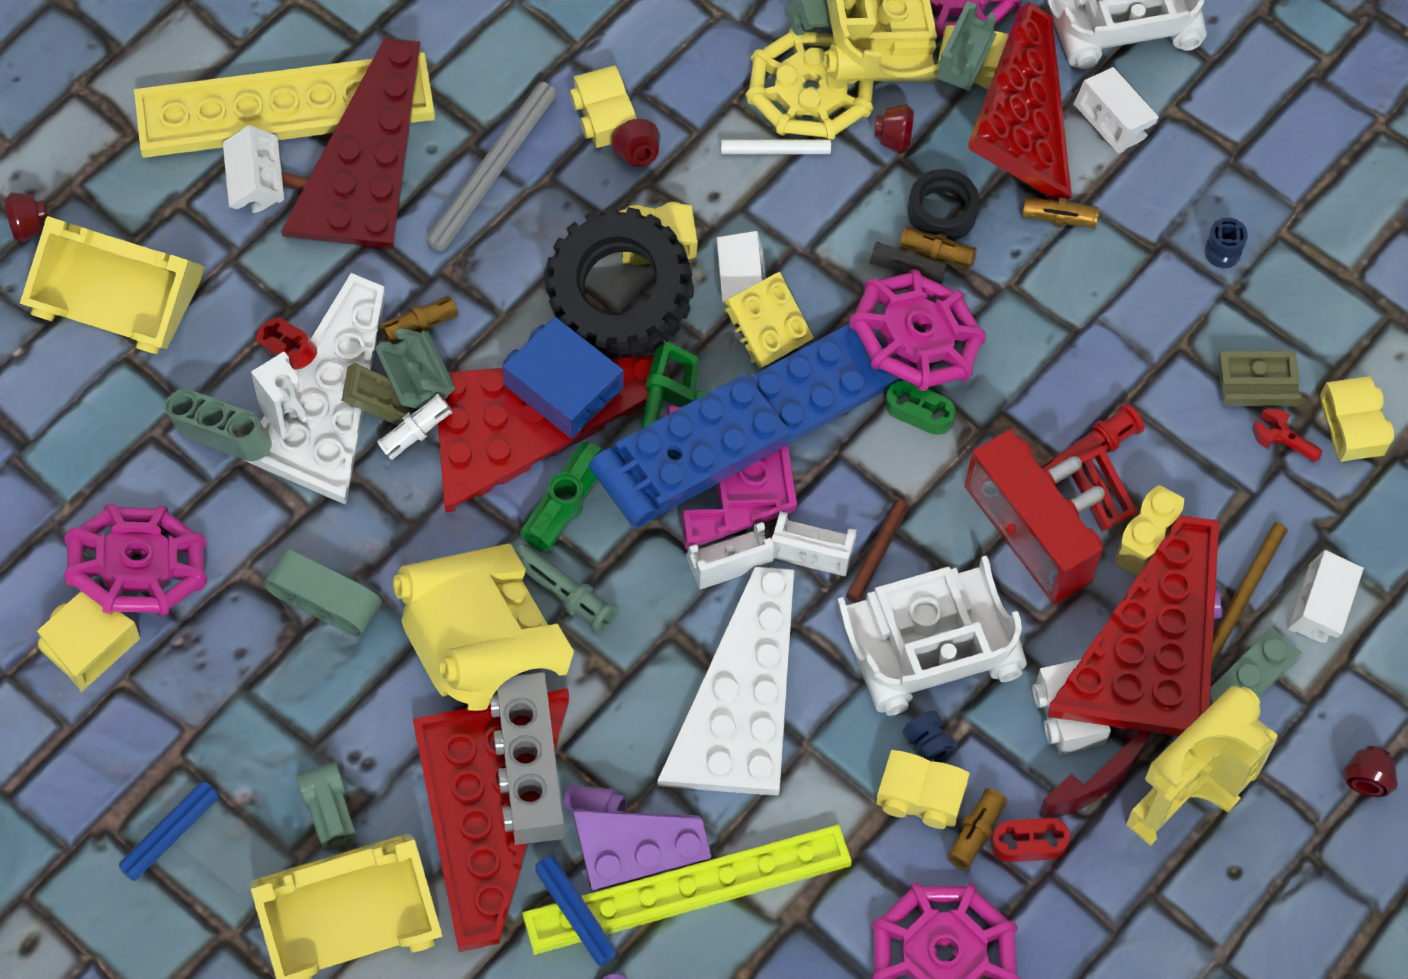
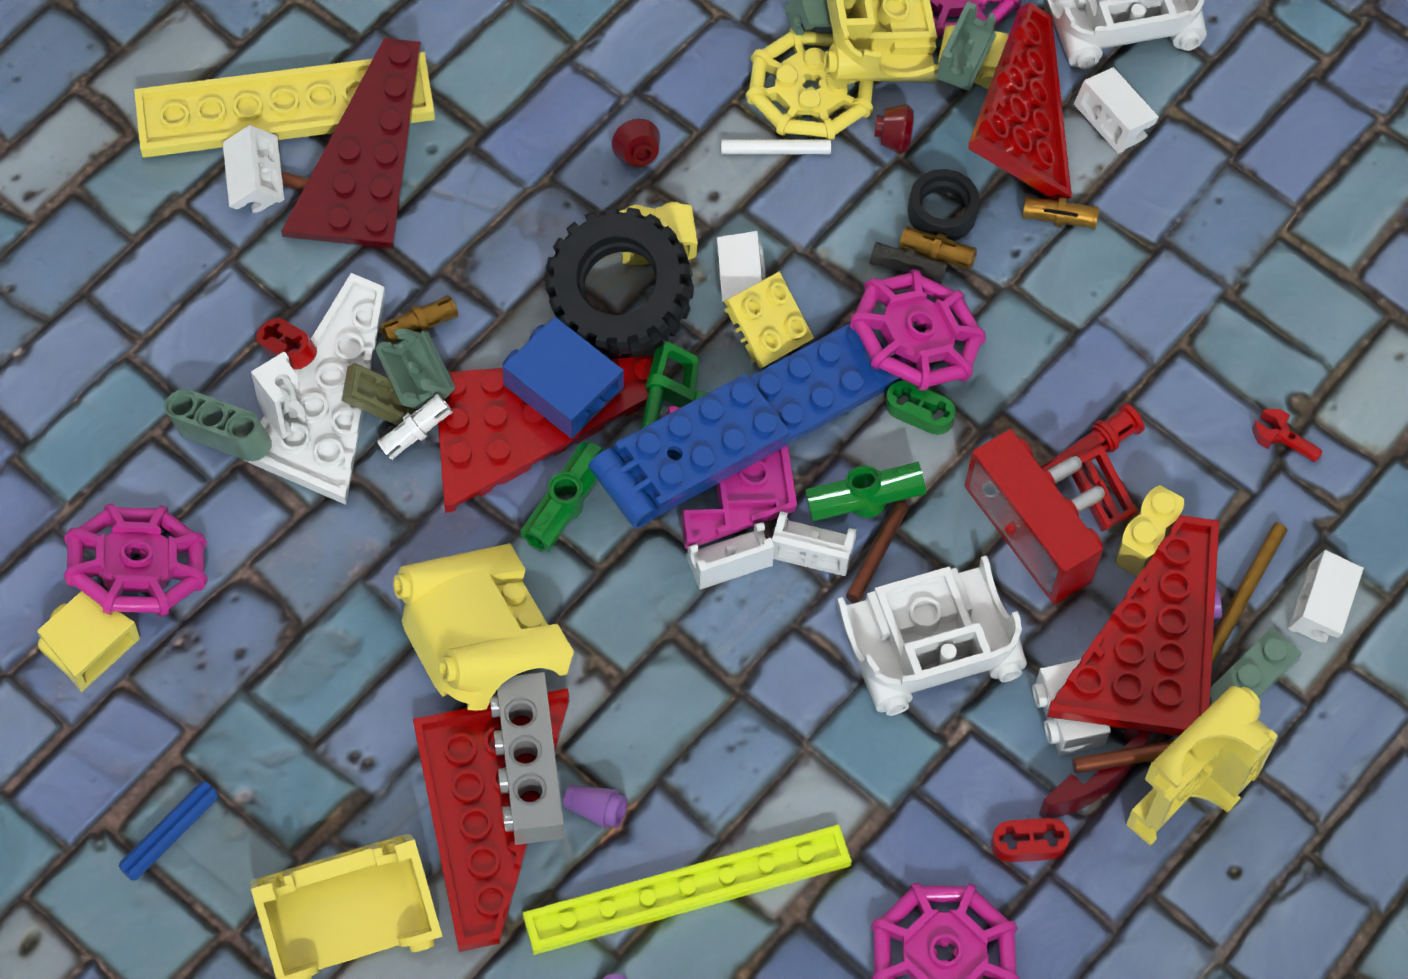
dark red cone [4,192,48,243] -> none
light yellow windscreen [20,216,205,355] -> none
sand green beam [263,549,382,637] -> none
sand green piece [296,762,356,848] -> none
light grey axle [427,82,555,252] -> none
sand green pin [515,543,619,635] -> none
blue axle [535,856,616,966] -> none
light yellow brick [569,65,637,148] -> none
medium lavender wing [571,808,711,890] -> none
white wing [657,567,794,796] -> none
light yellow brick [876,750,970,829] -> none
dark blue wheel [902,711,958,762] -> none
pearl gold pin [946,788,1008,870] -> none
dark blue wheel [1204,217,1248,268] -> none
olive plate [1218,351,1301,406] -> none
light yellow brick [1320,376,1394,462] -> none
dark red cone [1342,746,1398,797] -> none
none -> green piece [805,462,927,522]
none -> copper bar [1072,740,1175,774]

